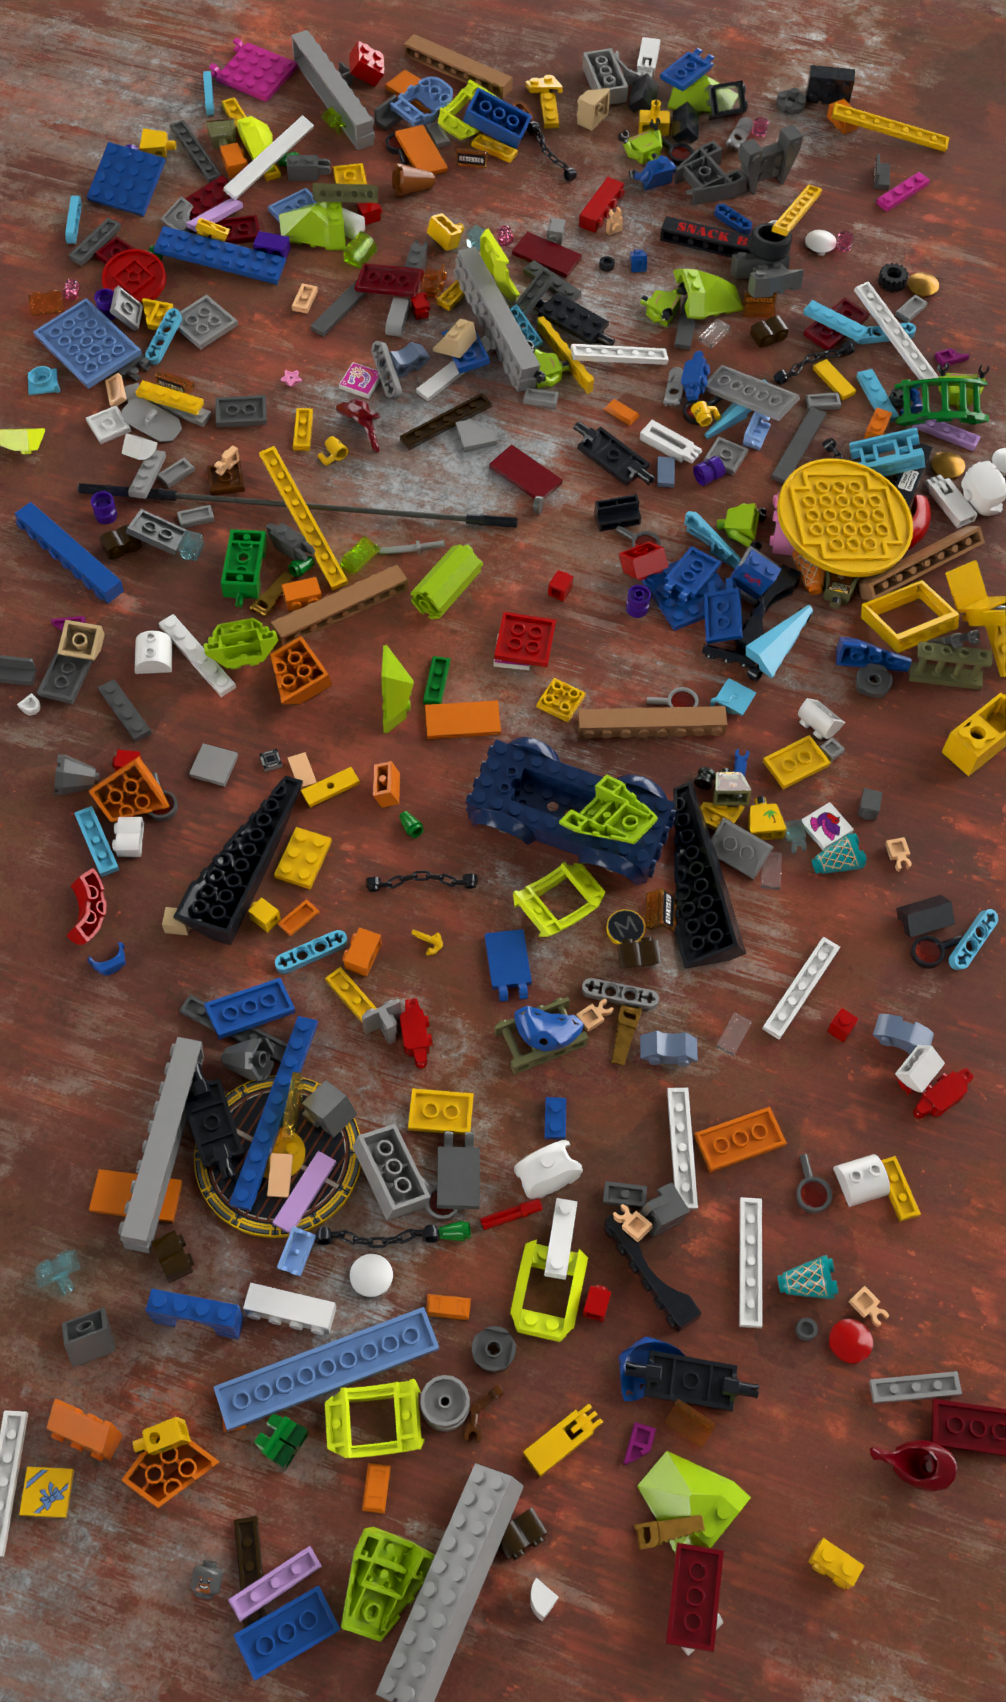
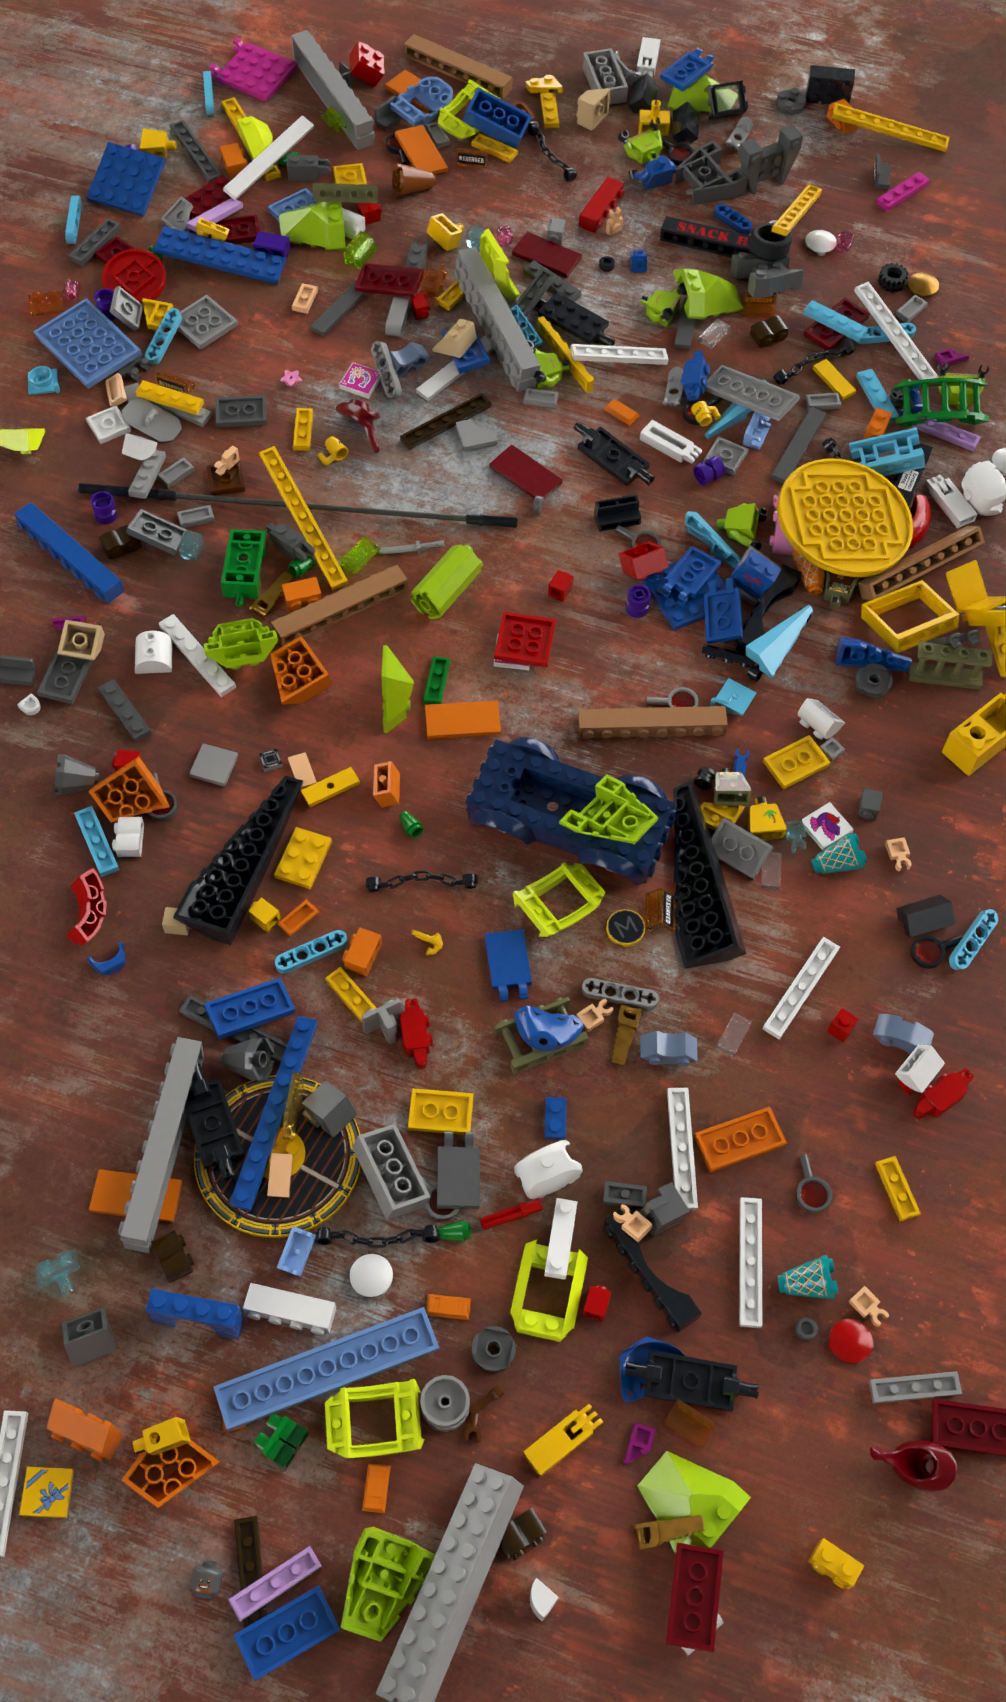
olive torso [206,118,236,149] -> none
lavender tile [273,1151,336,1234] -> none
yellow tile [536,678,586,723] -> none
dark brown brick [617,937,661,969] -> none
sand blue tile [657,457,675,488] -> none
clear pink wheel [752,117,769,137] -> none
white brick [833,1154,890,1207] -> none
pearl gold dish [931,451,965,480] -> none

